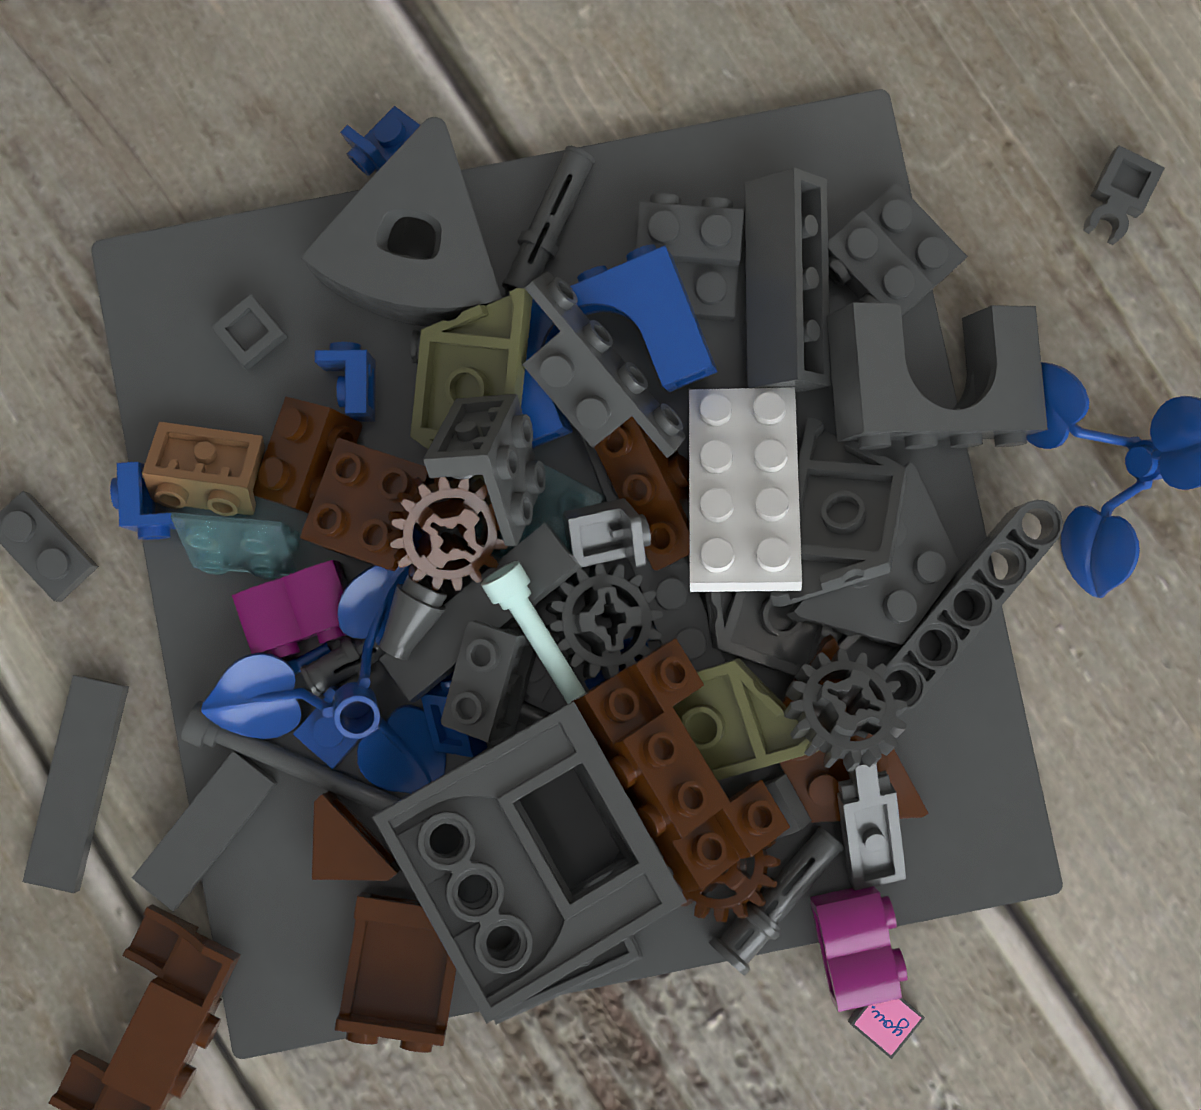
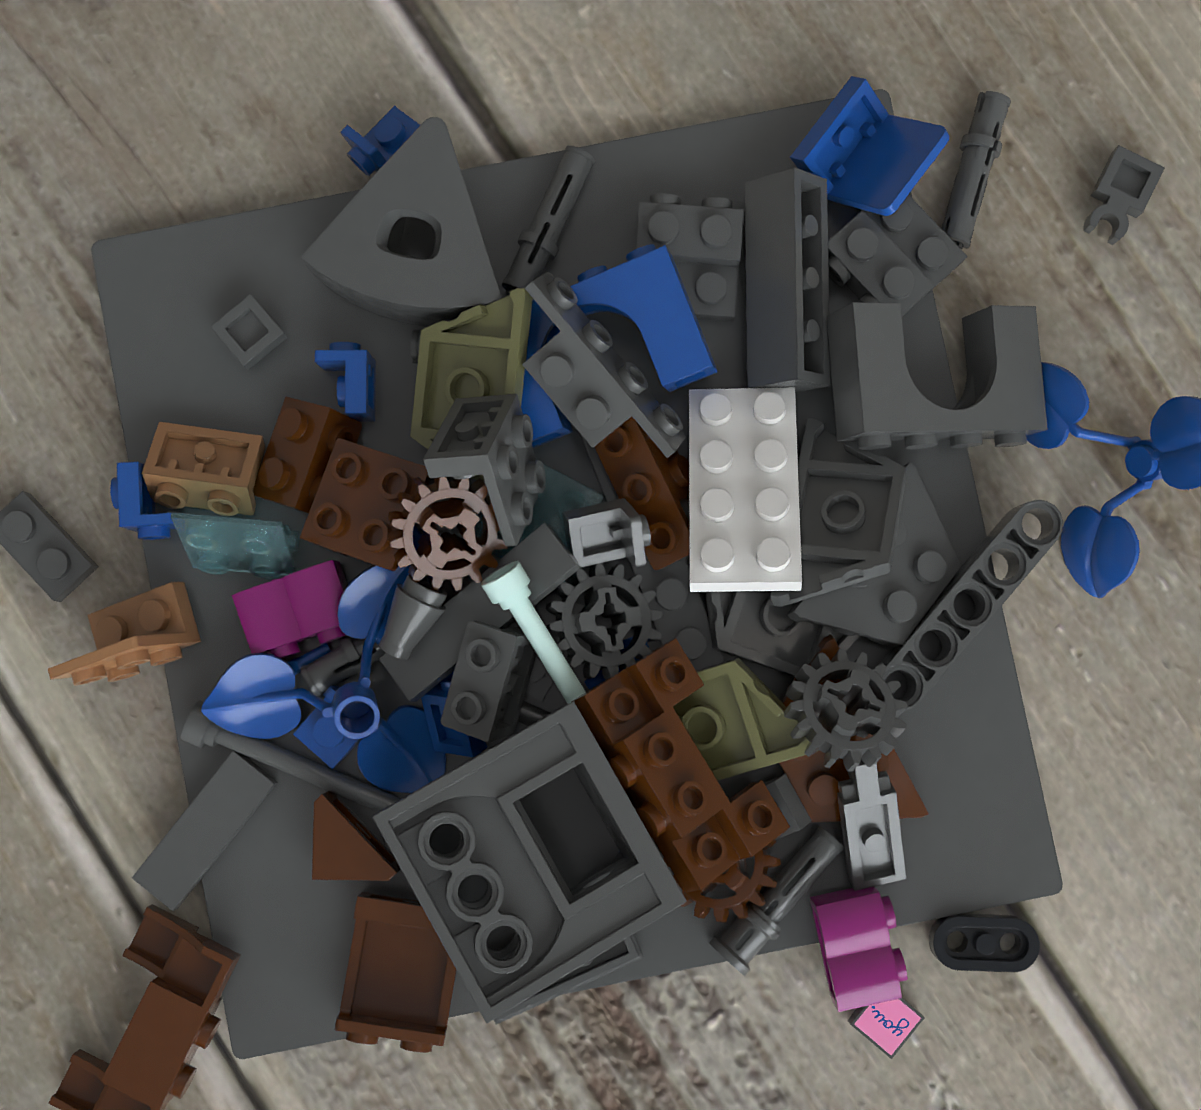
dark grey tile [22,675,129,893] -> none
none -> medium nougat bracket [48,582,201,686]
none -> blue bracket [790,76,950,216]
none -> black plate [929,913,1040,972]
none -> dark grey pin [941,91,1011,249]

